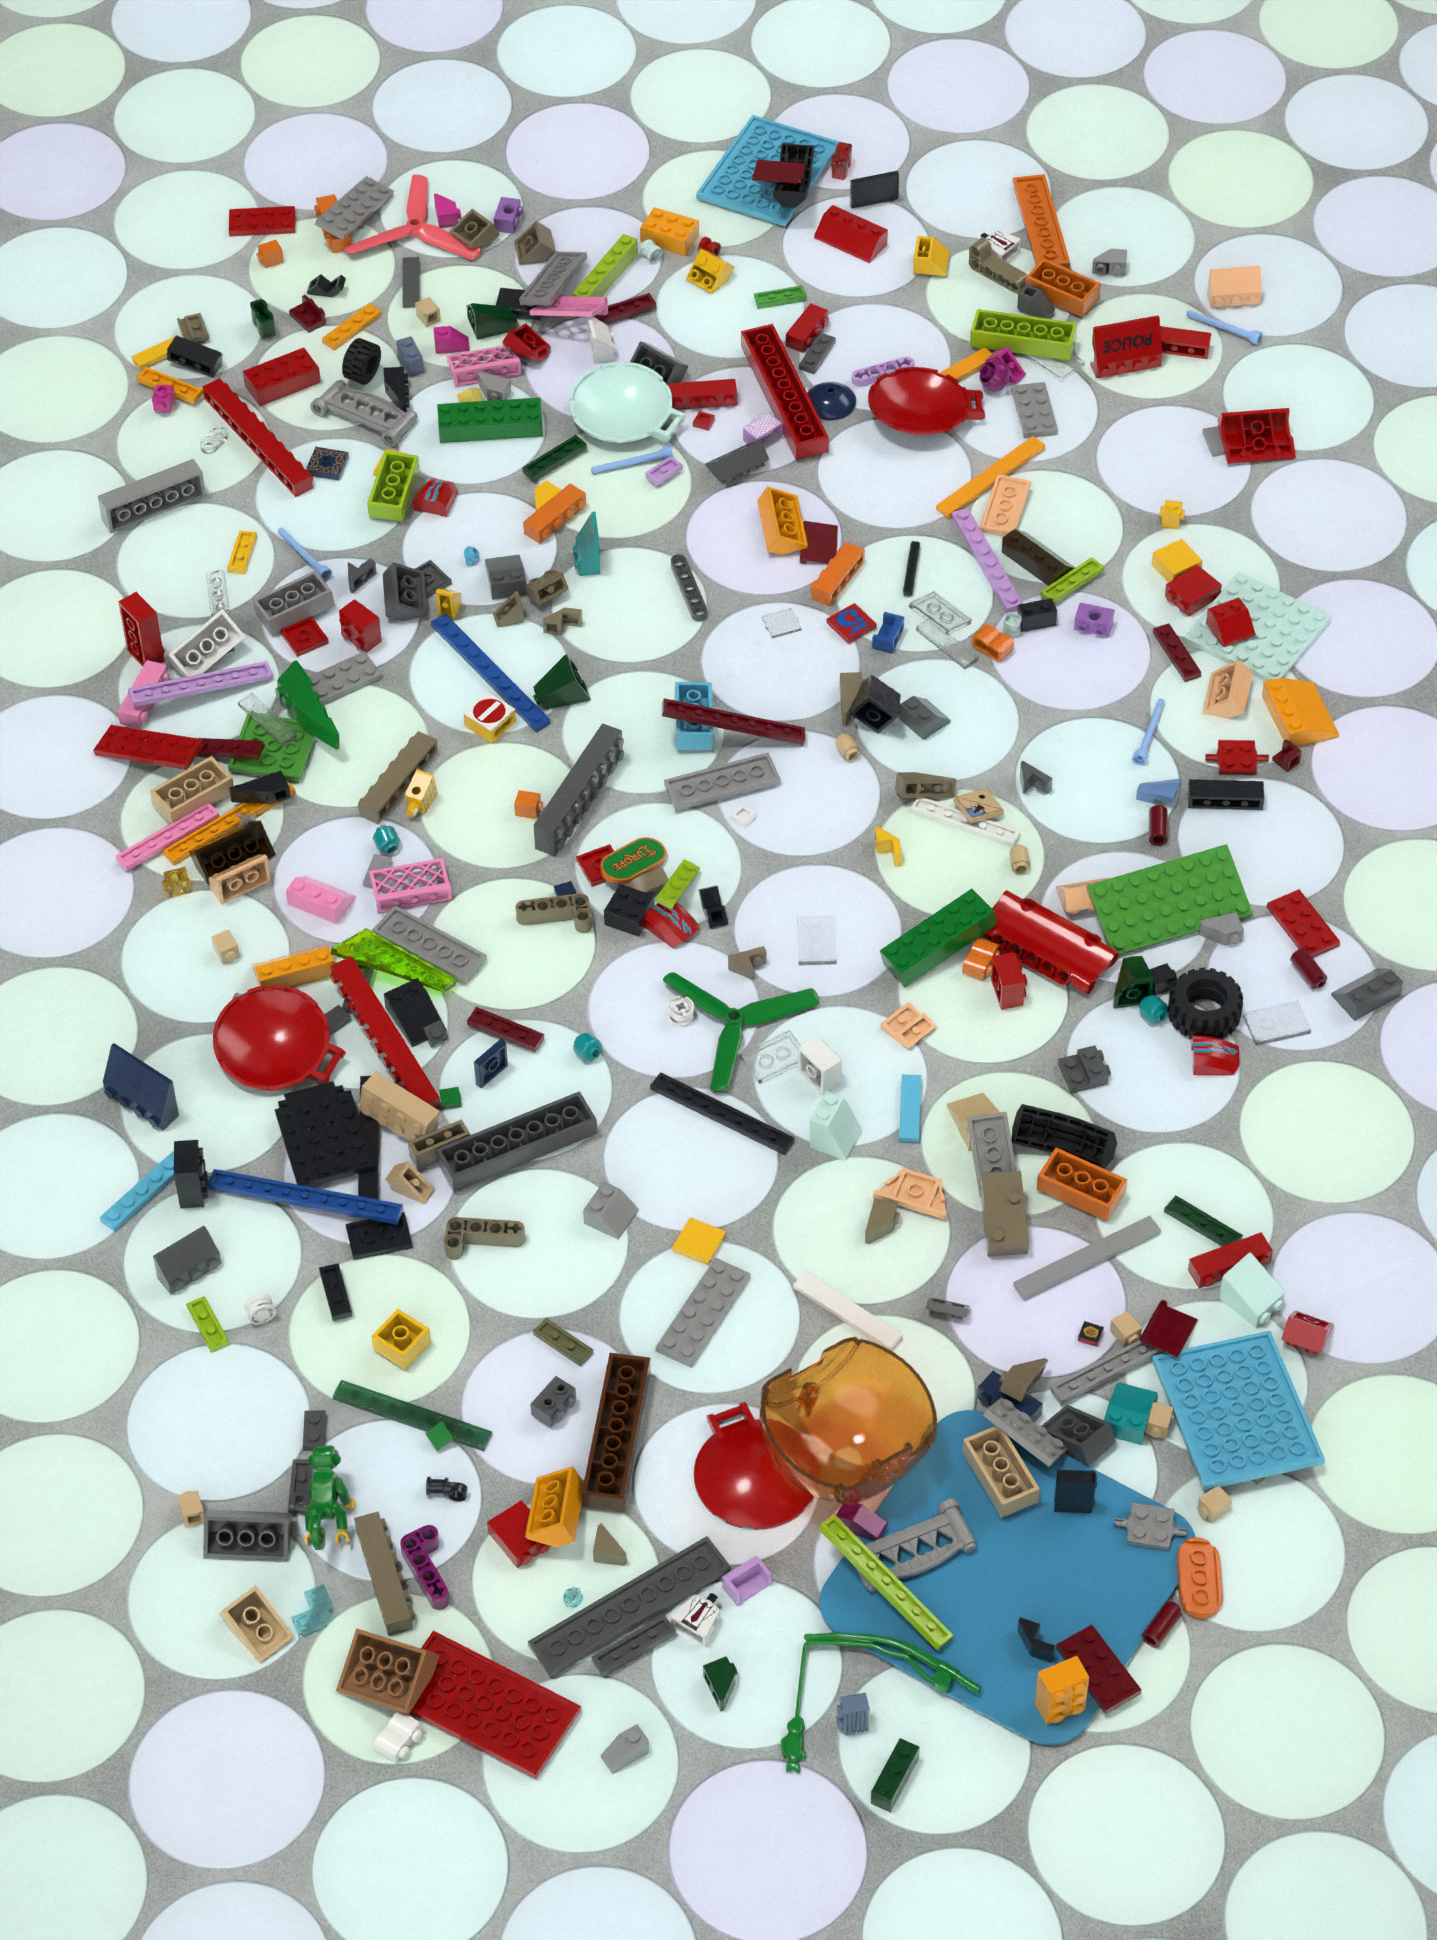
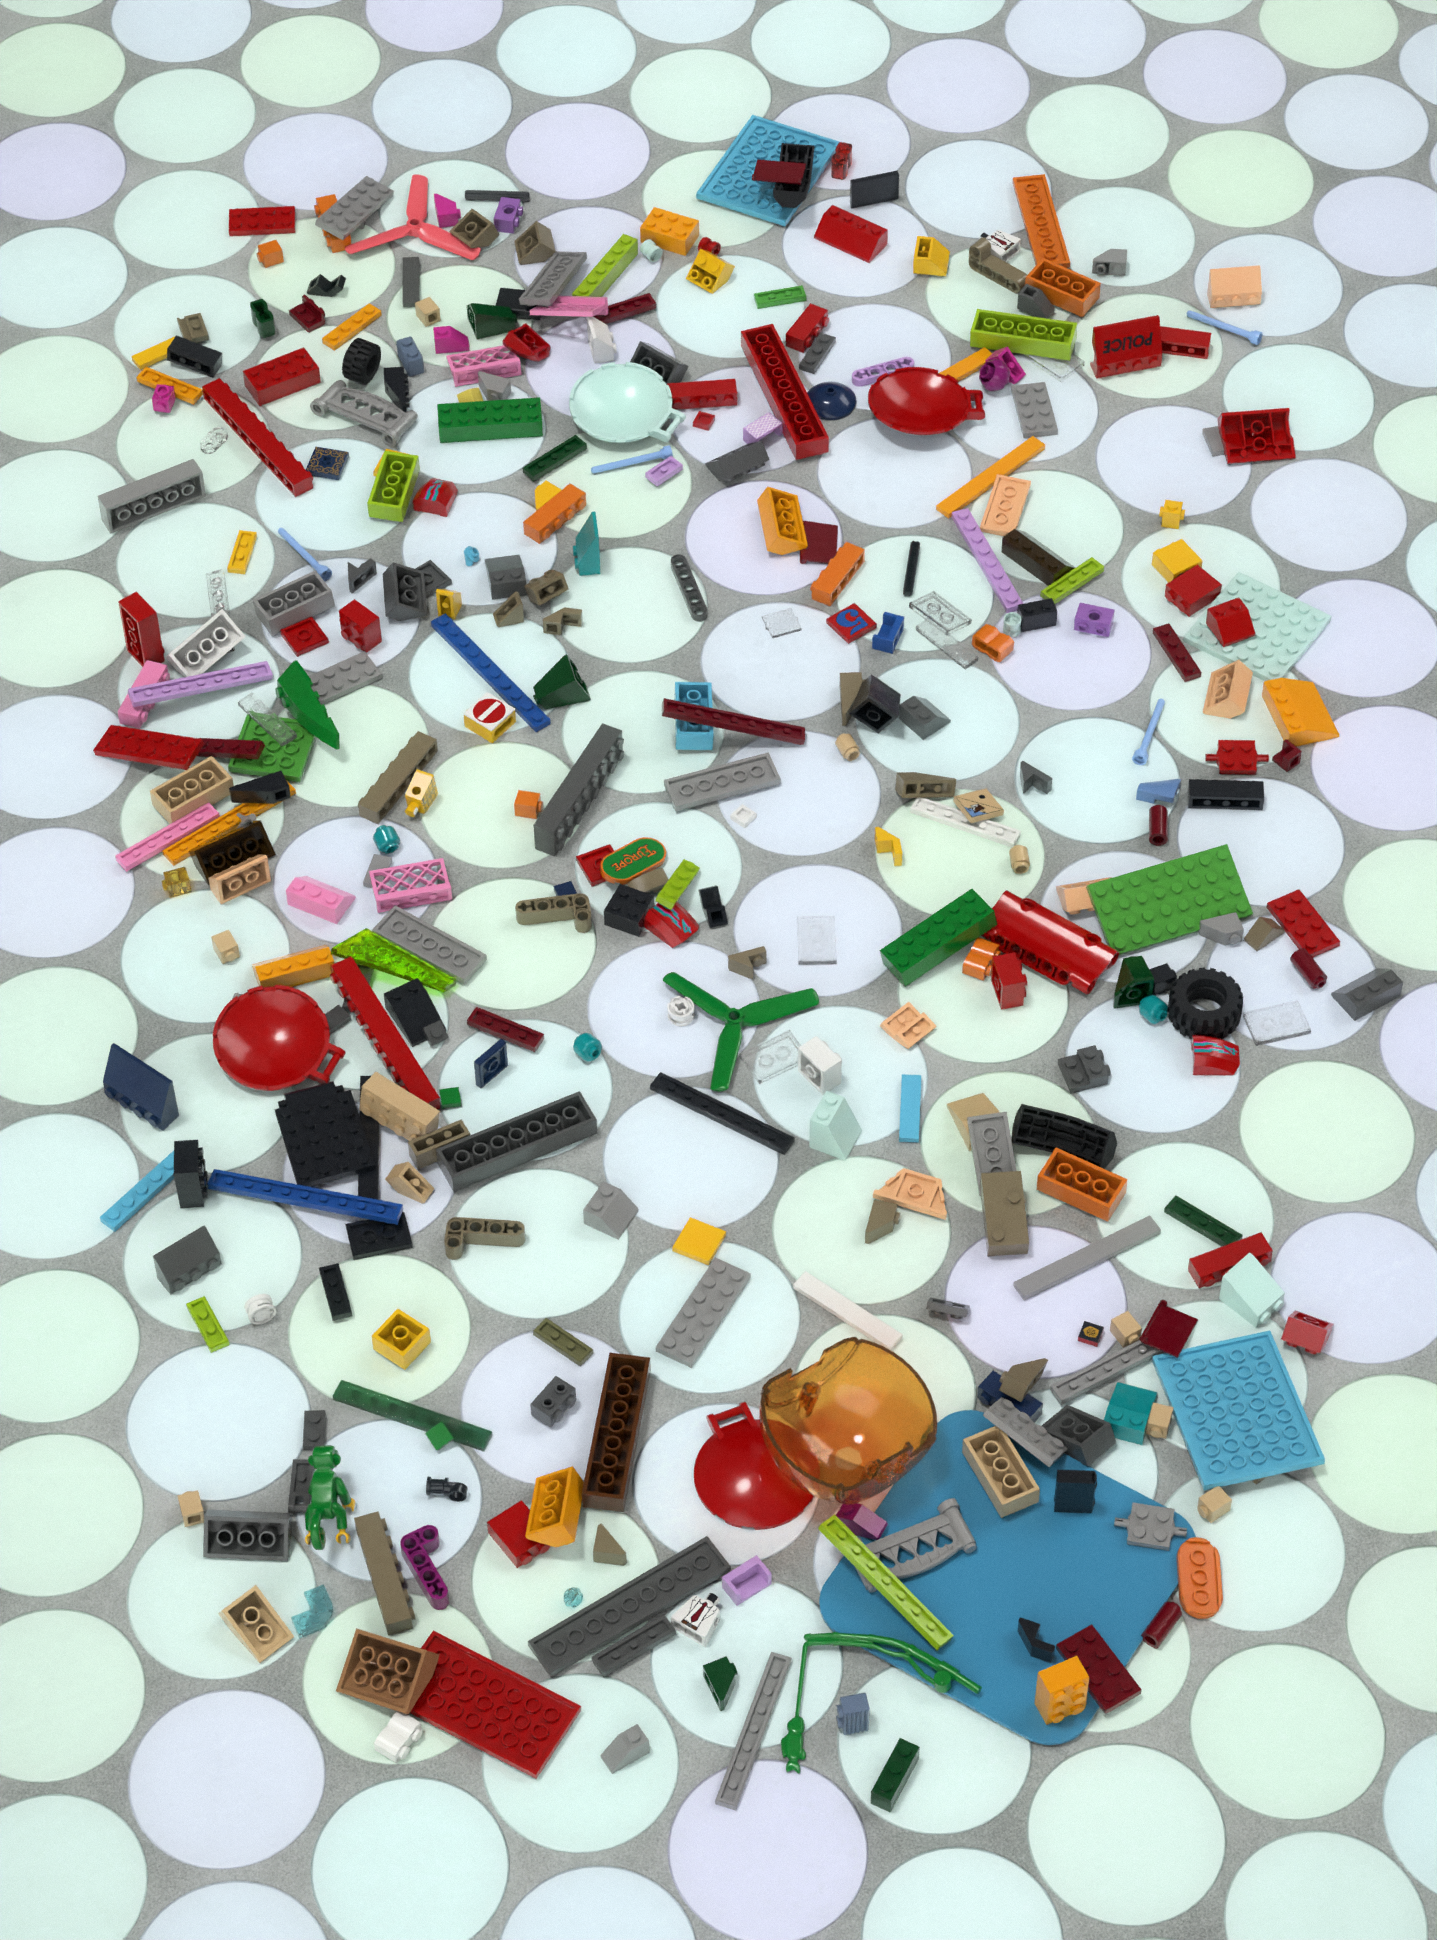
none -> black axle [465,190,530,202]
none -> light grey tile [715,1652,792,1811]
none -> dark tan slope [1244,917,1285,951]

